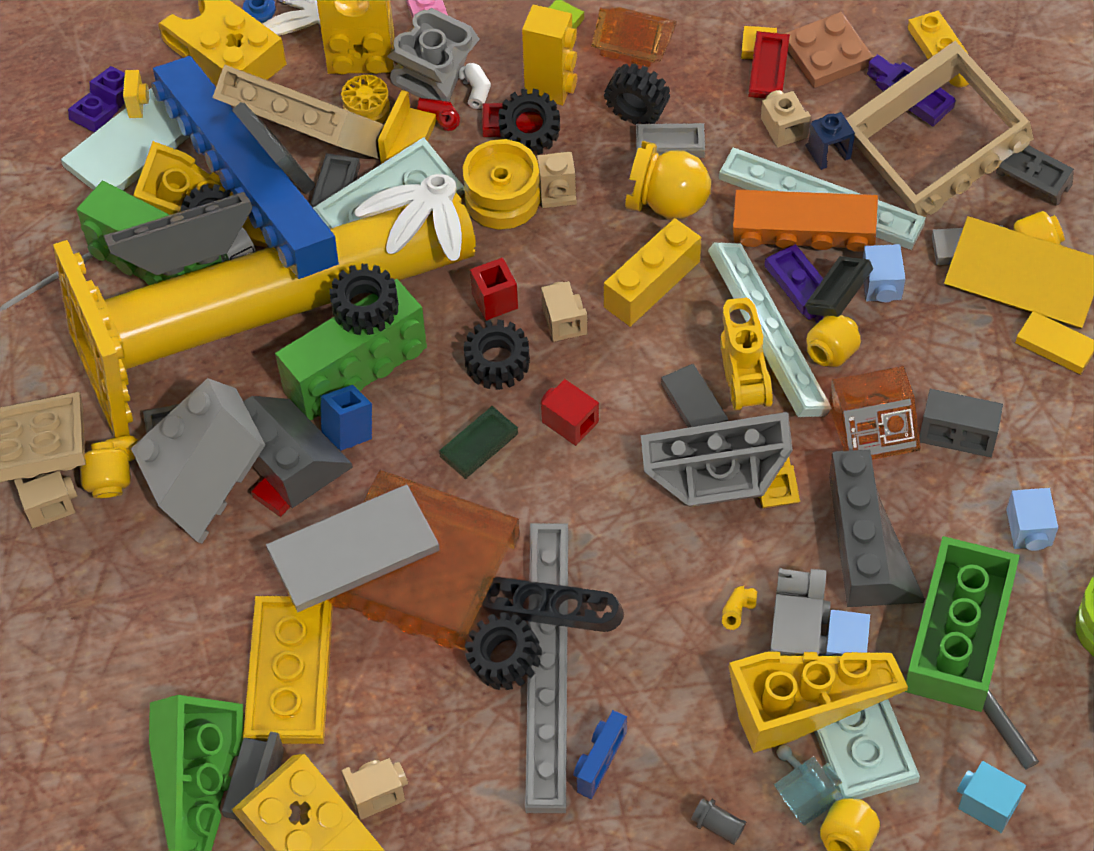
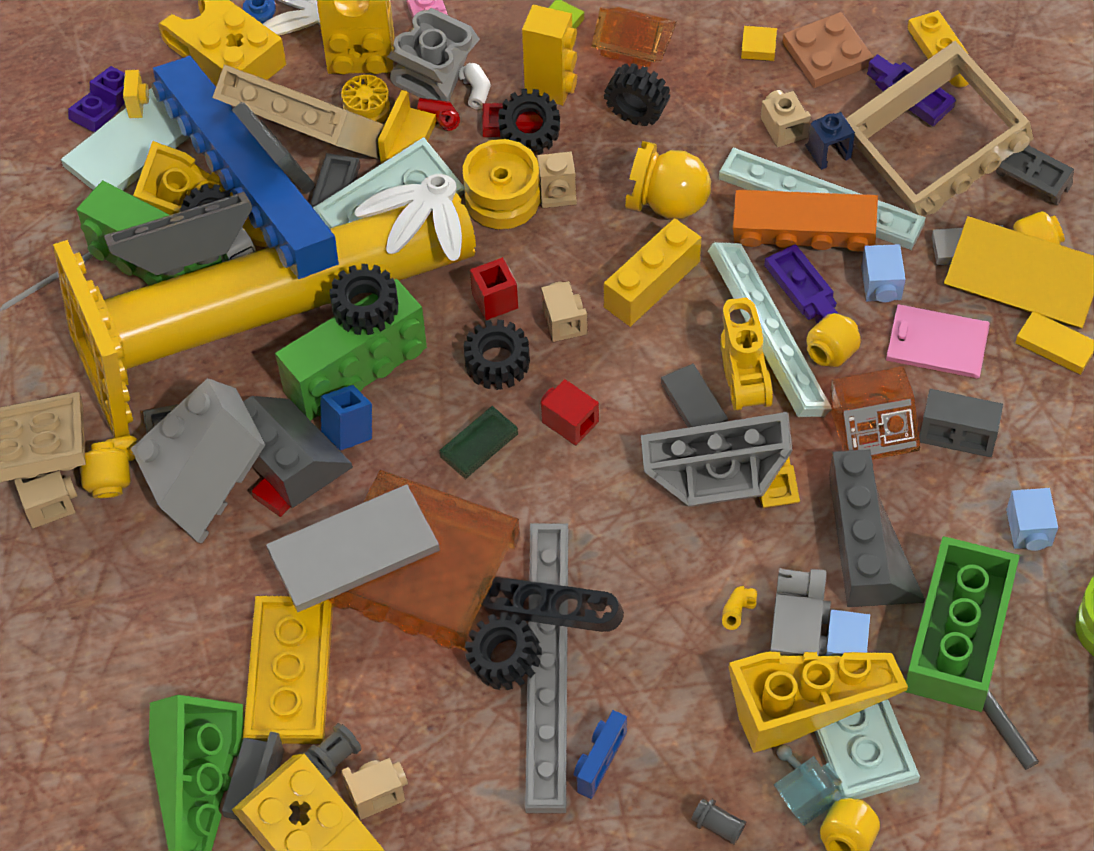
light grey tile [636,123,705,158] -> none
red tile [748,31,790,99] -> none
pearl dark grey tile [805,256,873,317] -> none
medium azure brick [957,761,1026,833] -> none
none -> dark grey connector [305,723,362,780]
none -> bright pink container [886,304,990,379]

